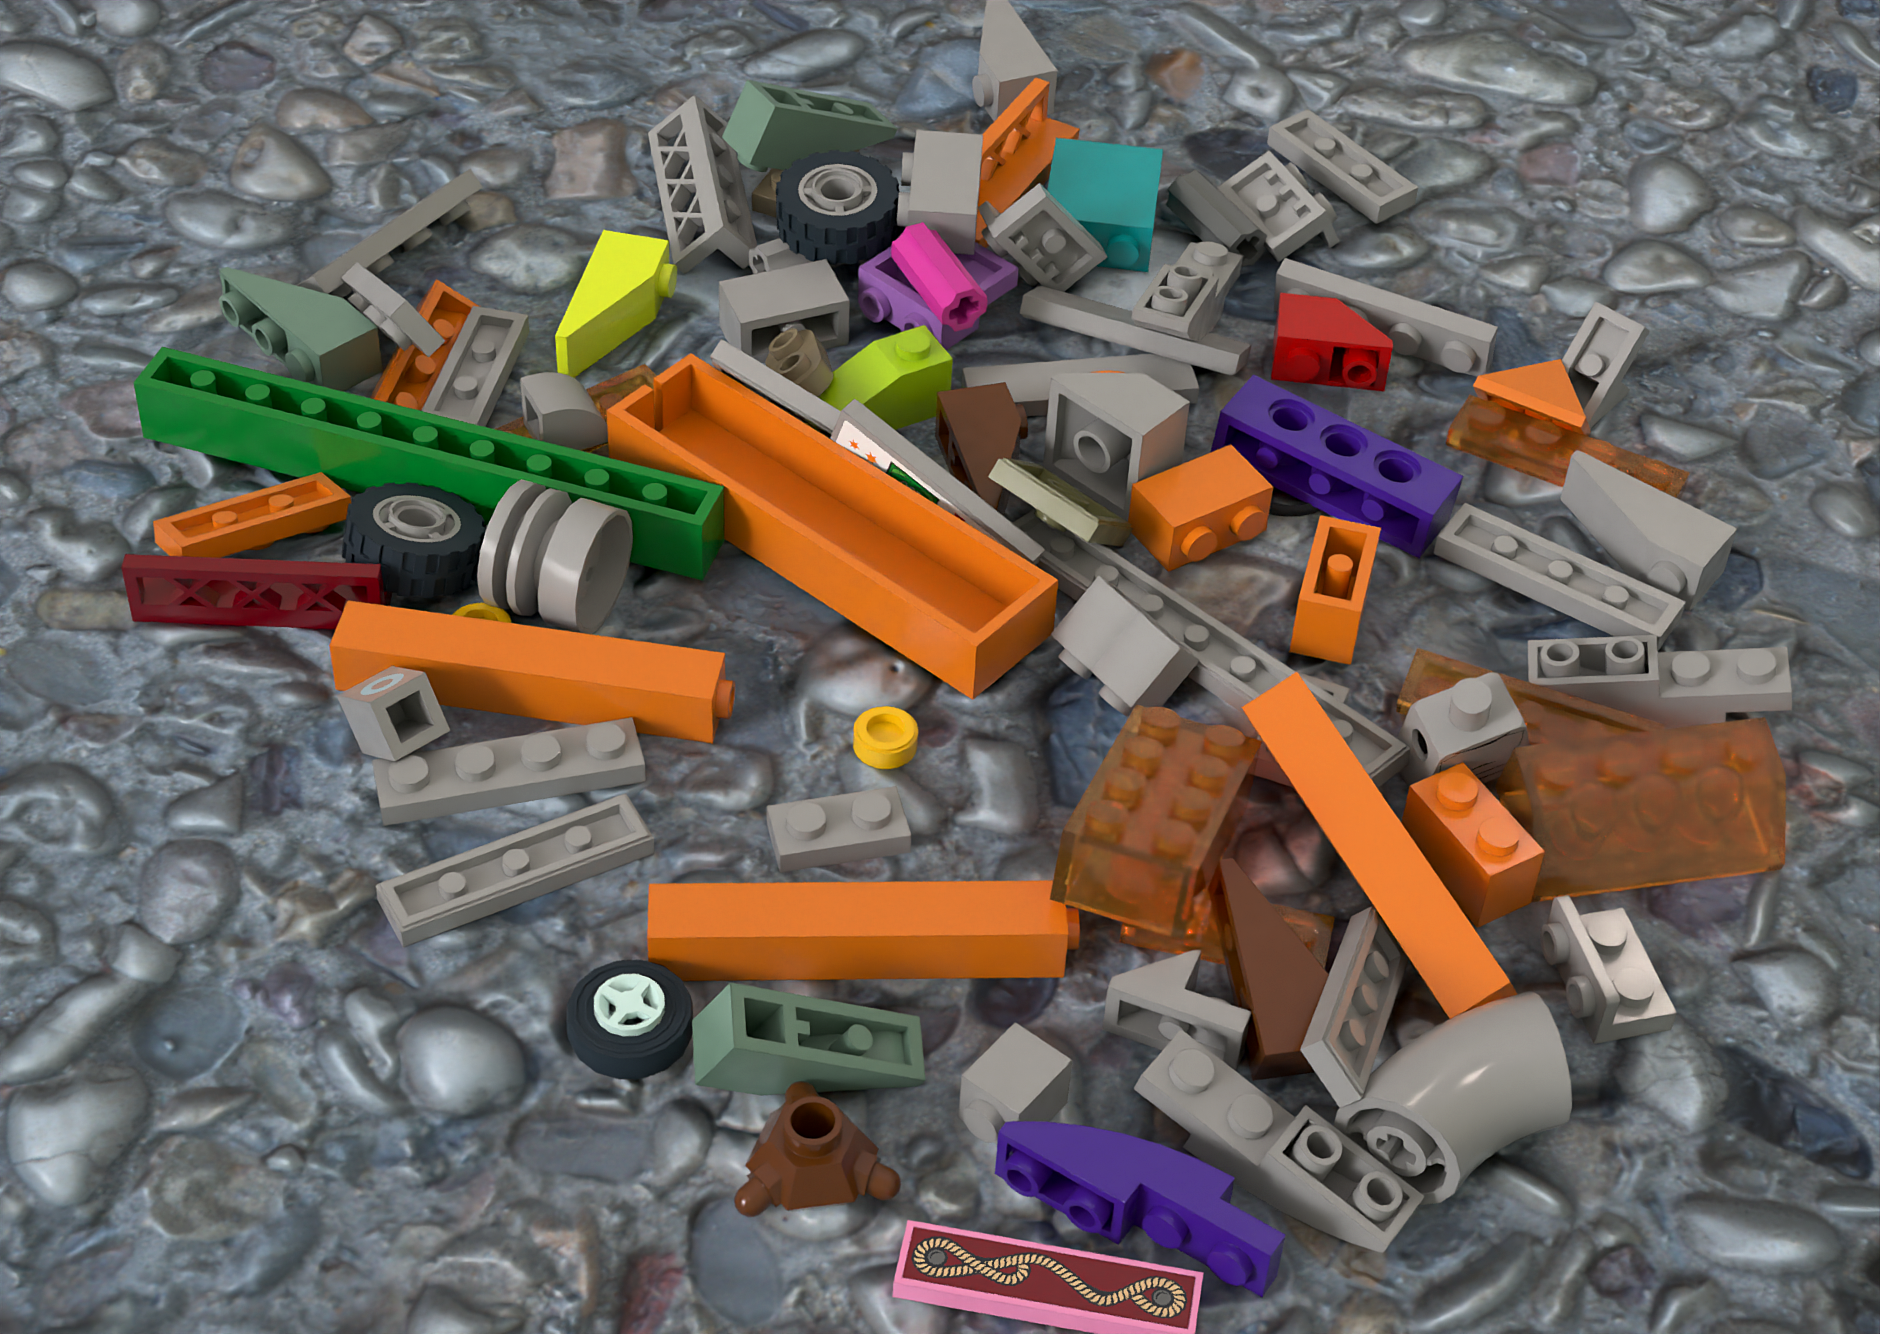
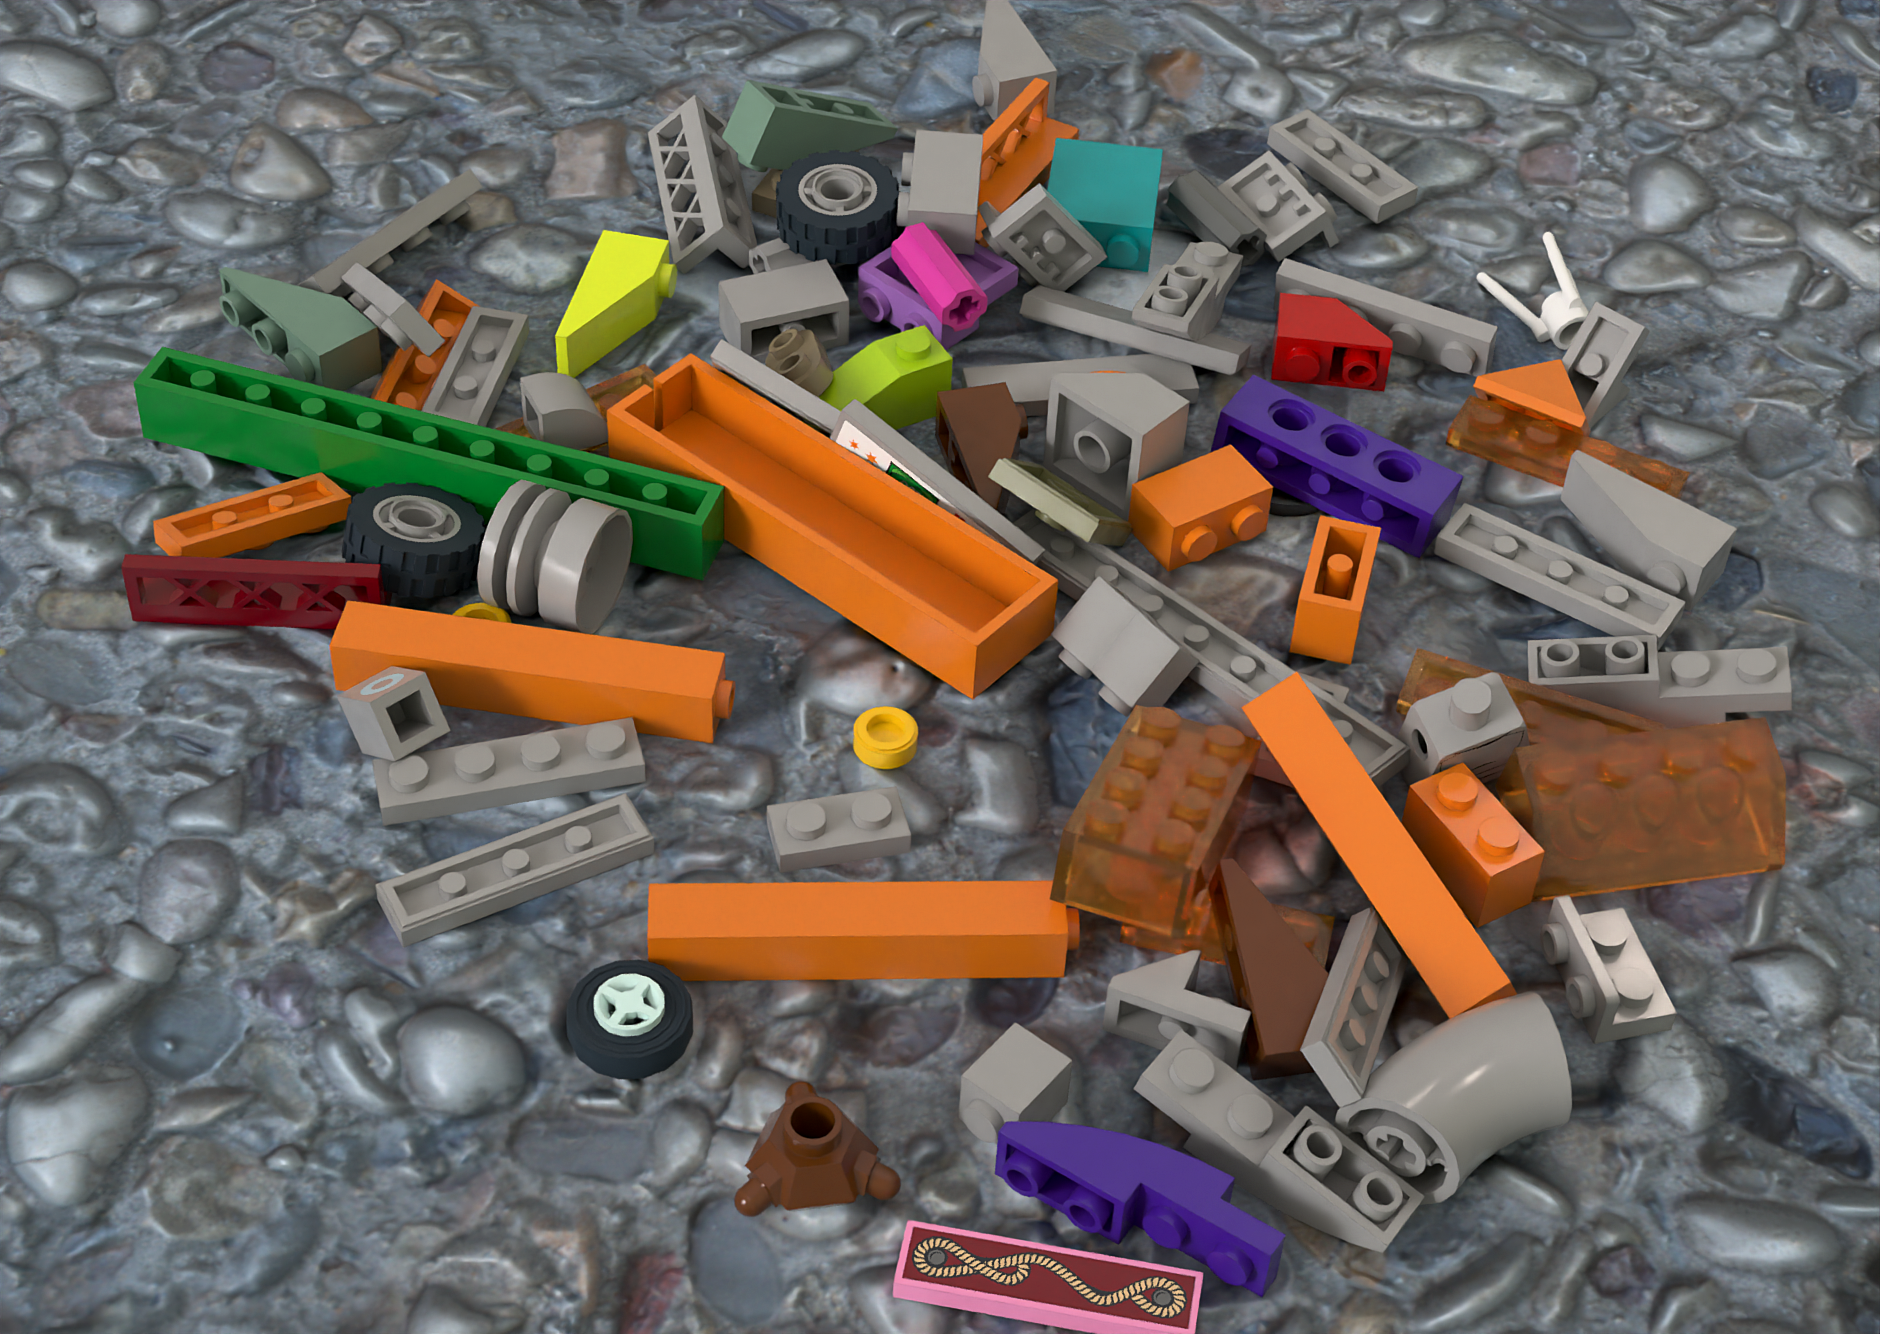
sand green slope [692,982,926,1095] -> none
none -> white plant [1477,232,1589,350]

